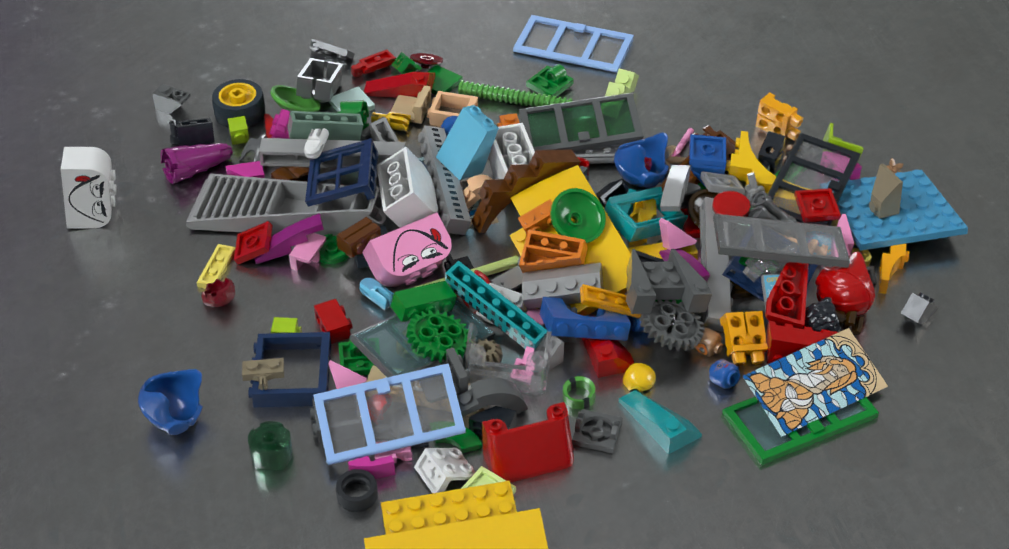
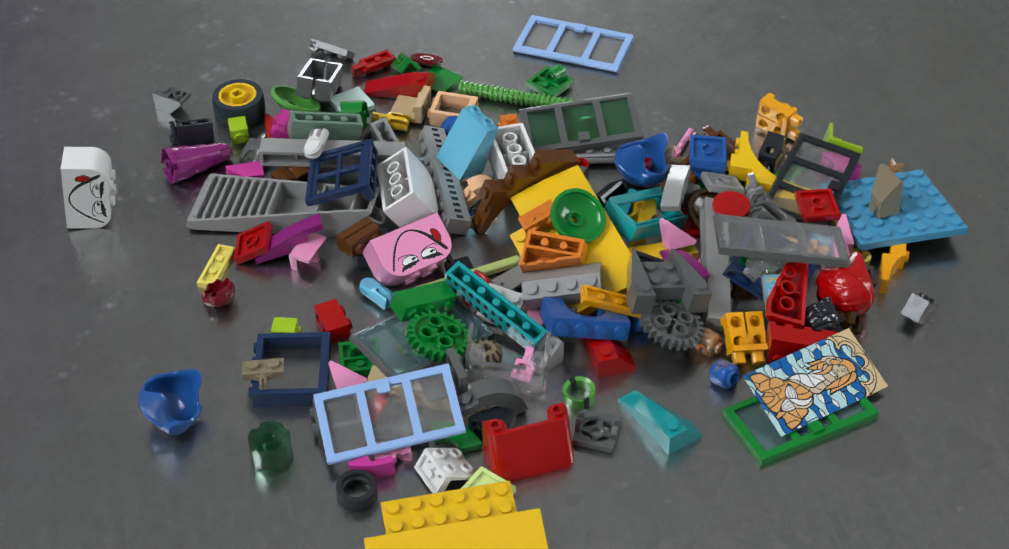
green tile [319,234,349,264] -> none
yellowish green arch [601,69,639,120] -> none
yellow hair [623,363,656,393] -> none

